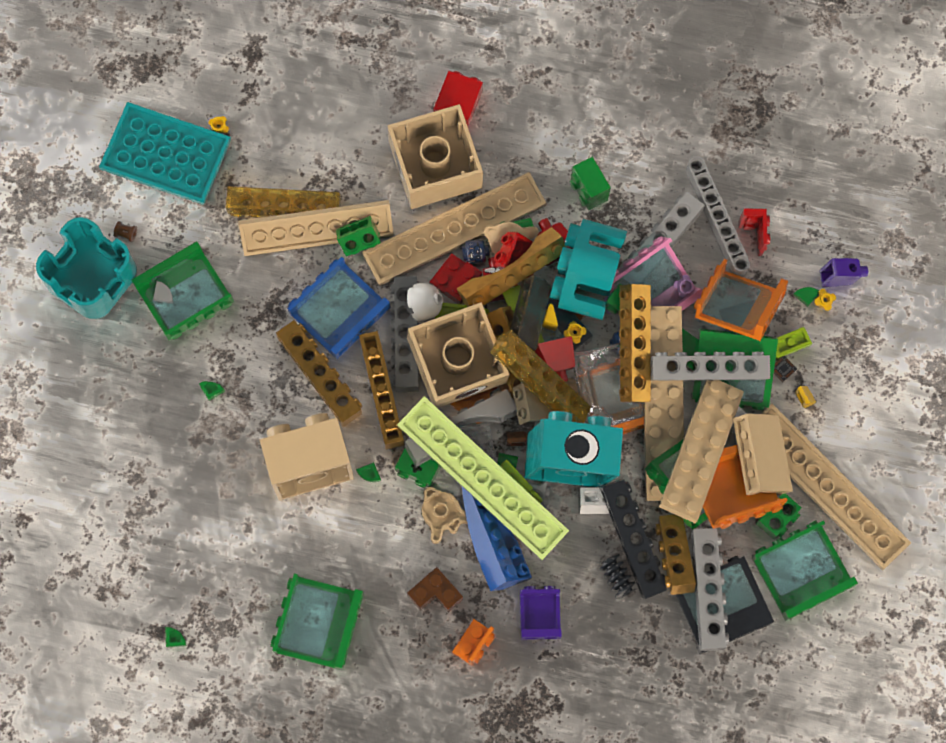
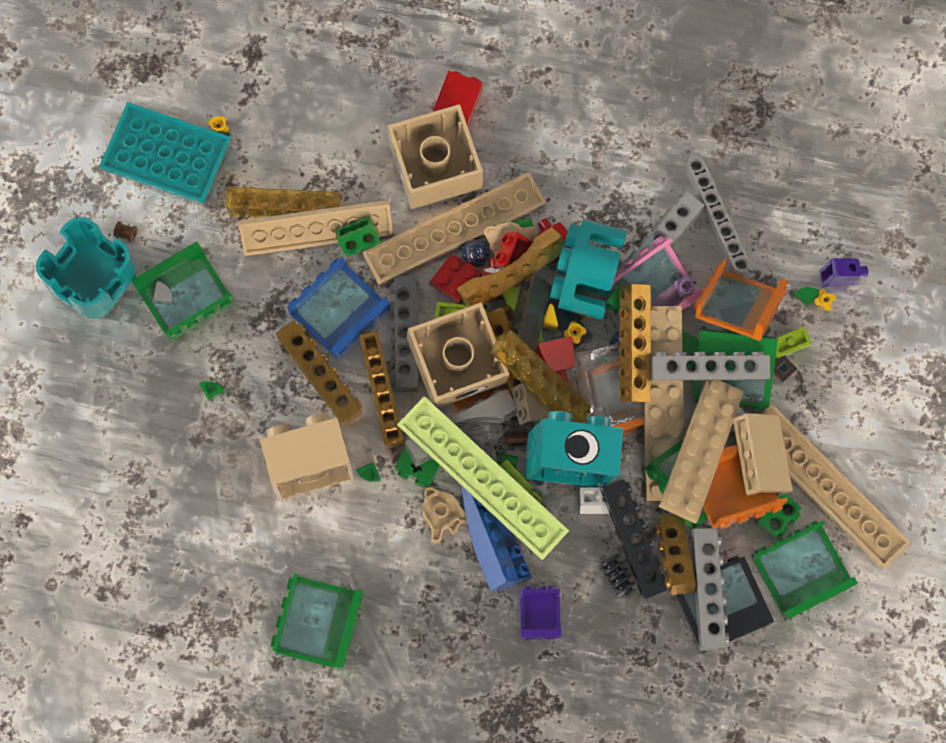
green tile [165,627,187,648] -> none
white cylinder [407,283,443,322] -> none
reddish brown brick [407,567,463,613] -> none
orange bracket [452,619,495,666] -> none
green brick [569,156,611,211] -> none
red bracket [738,208,770,256] -> none
yellow slope [795,386,816,409] -> none

